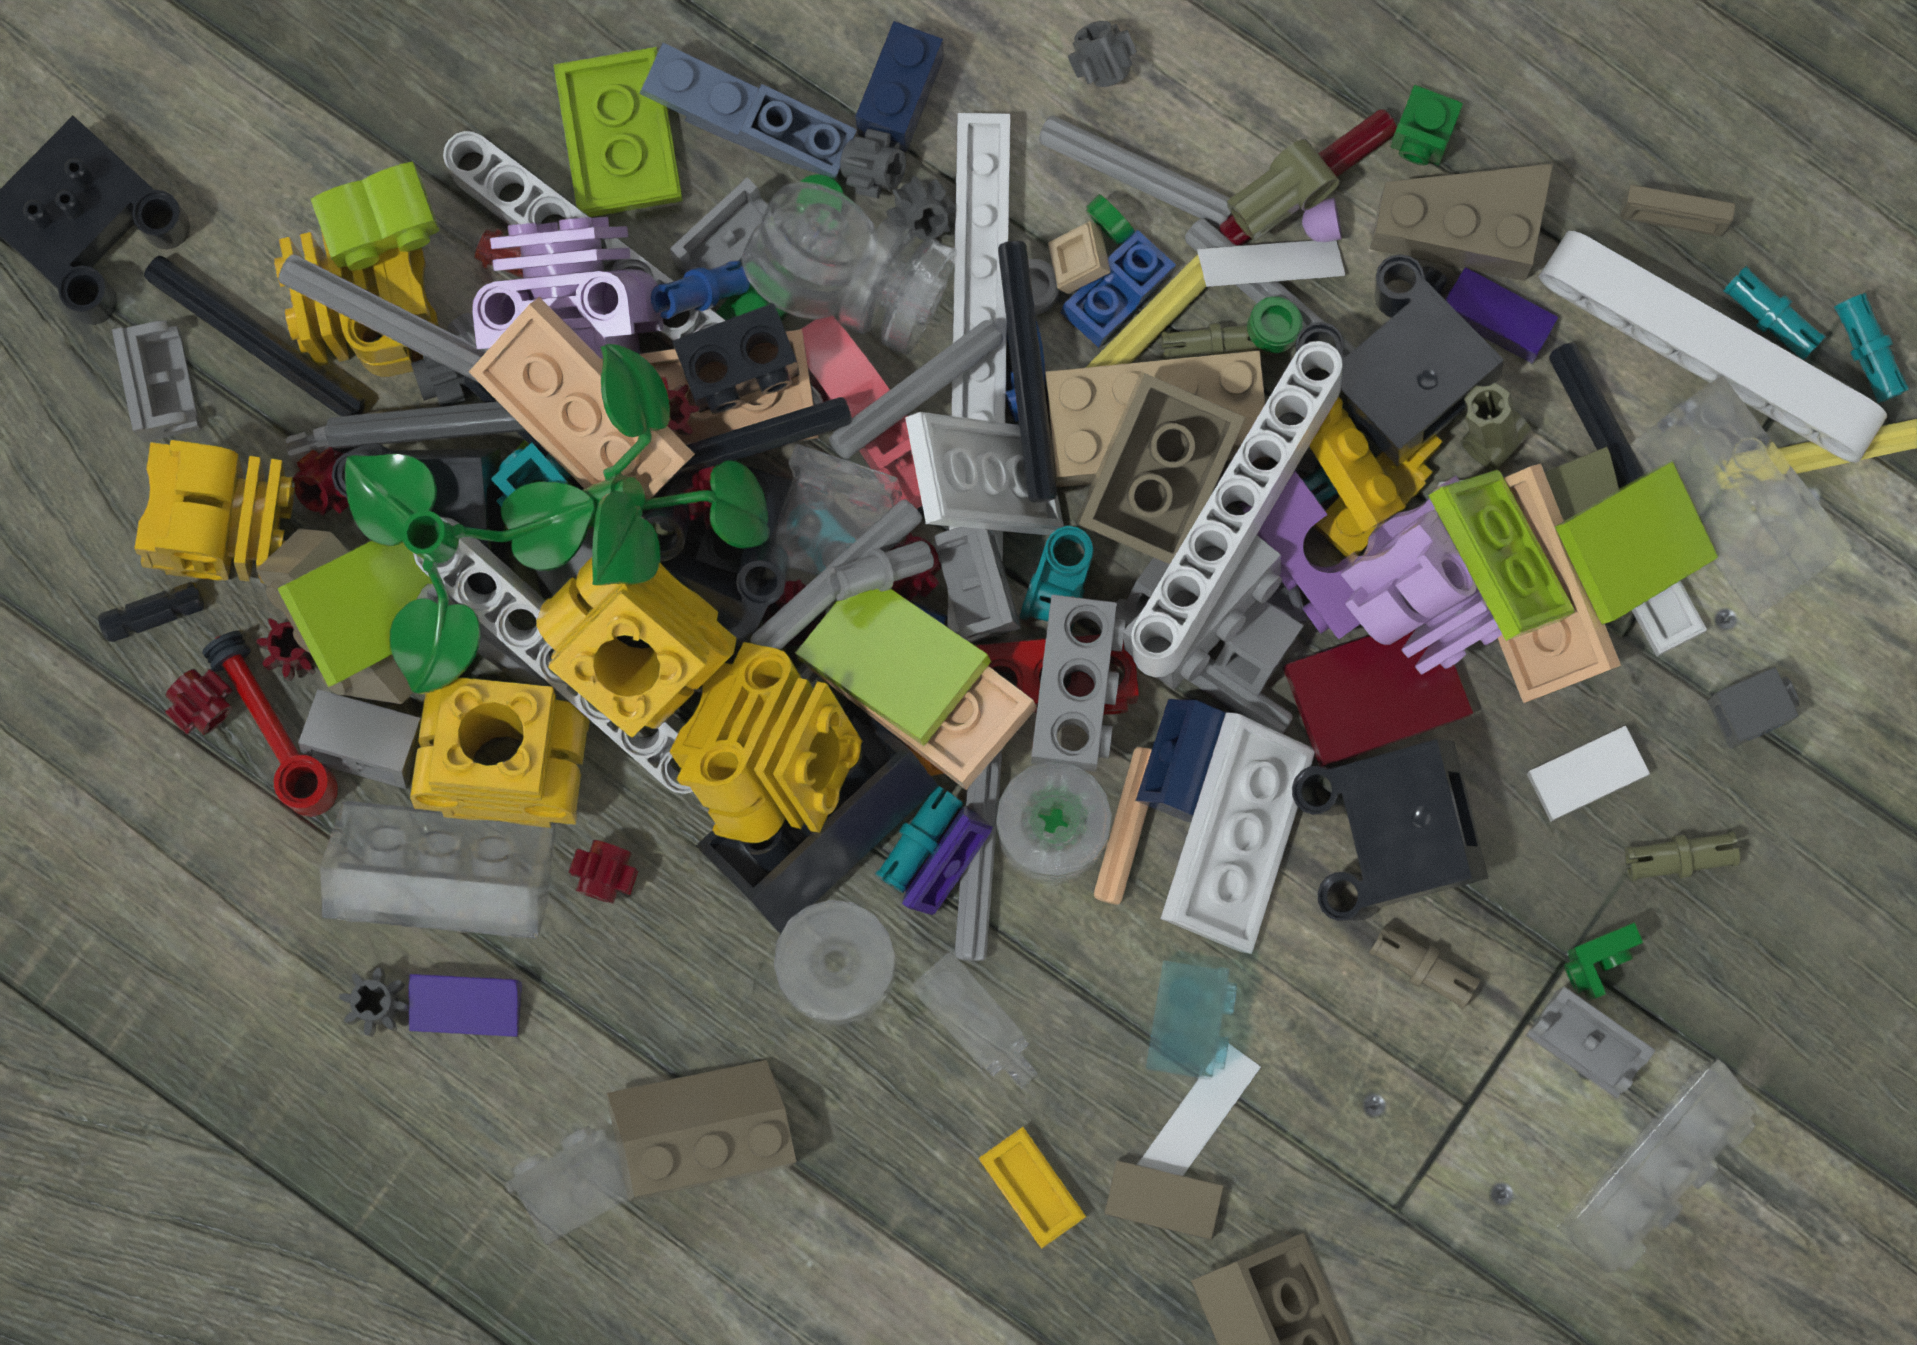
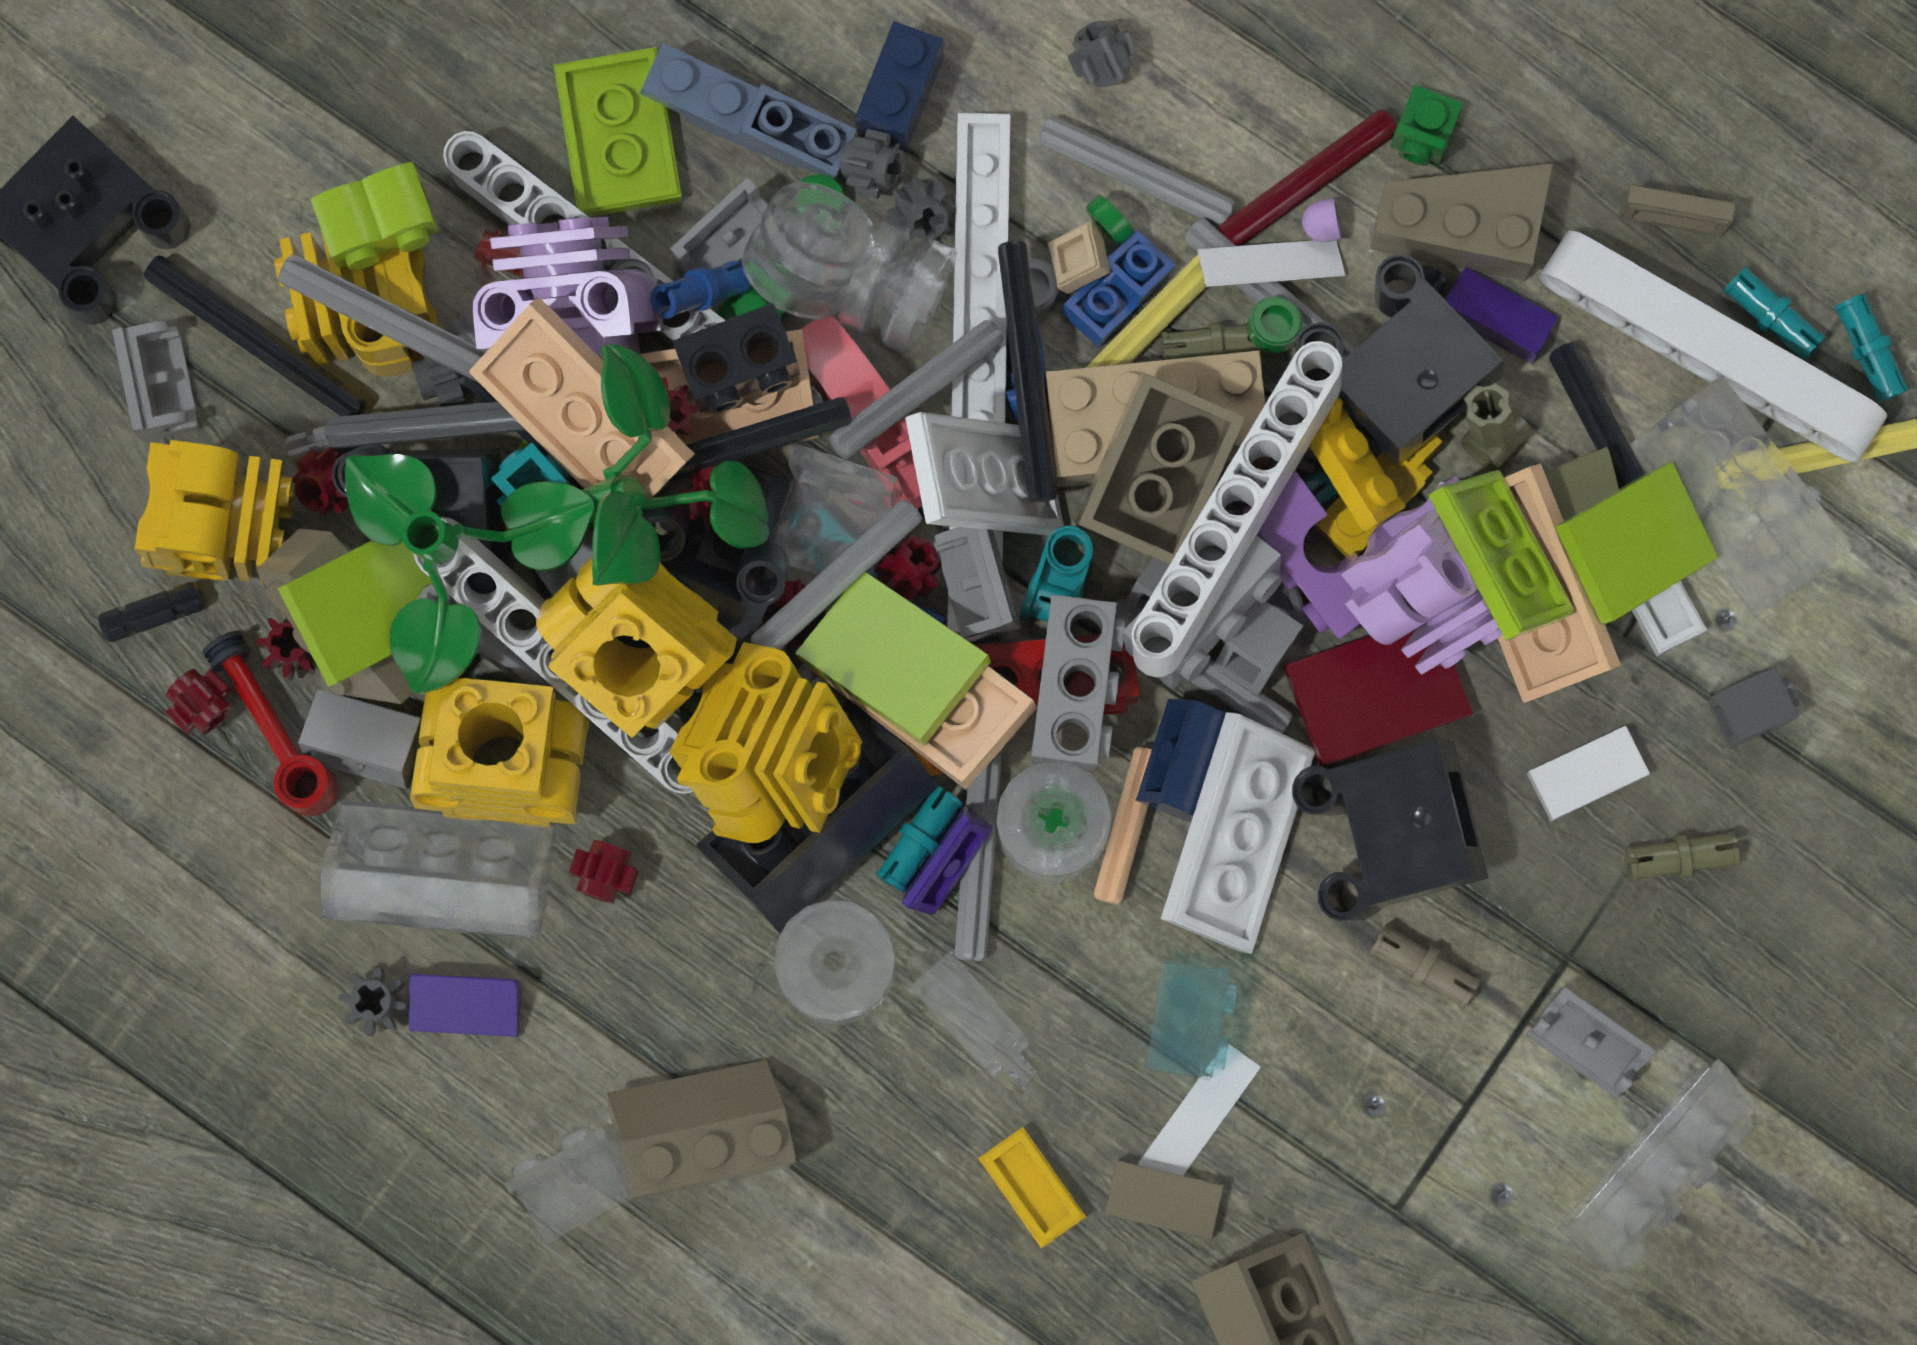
light grey axle [826,541,934,601] -> none
olive piece [1227,139,1340,241] -> none
green bracket [1564,922,1643,1001] -> none

